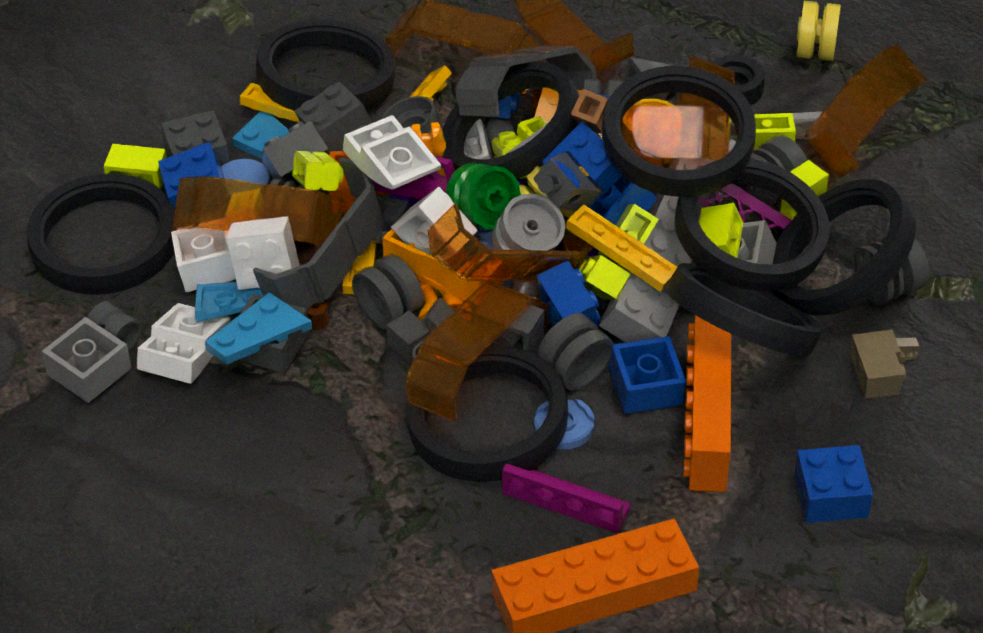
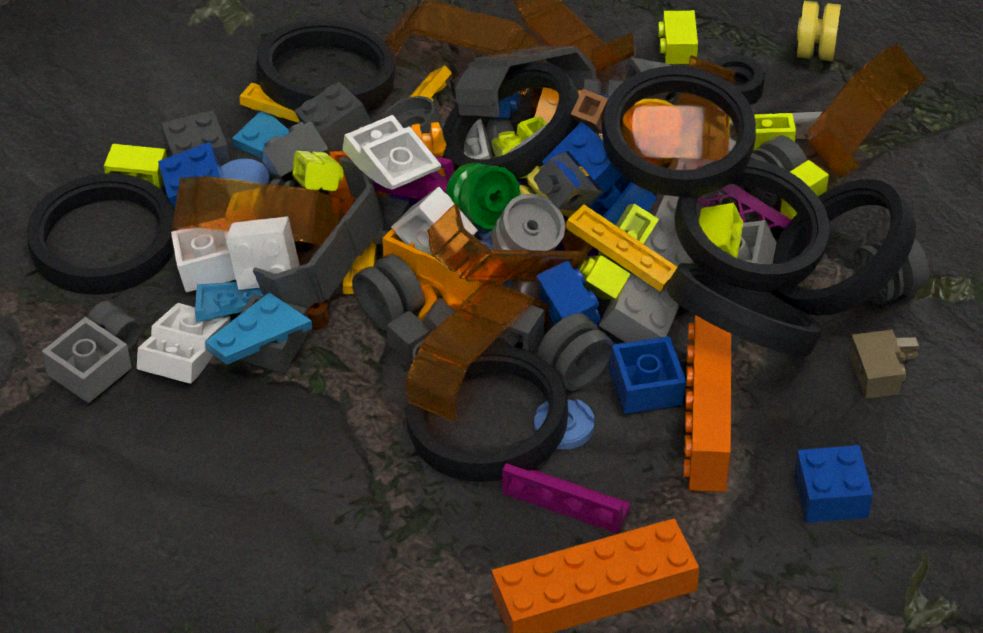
none -> neon yellow brick [658,10,698,64]

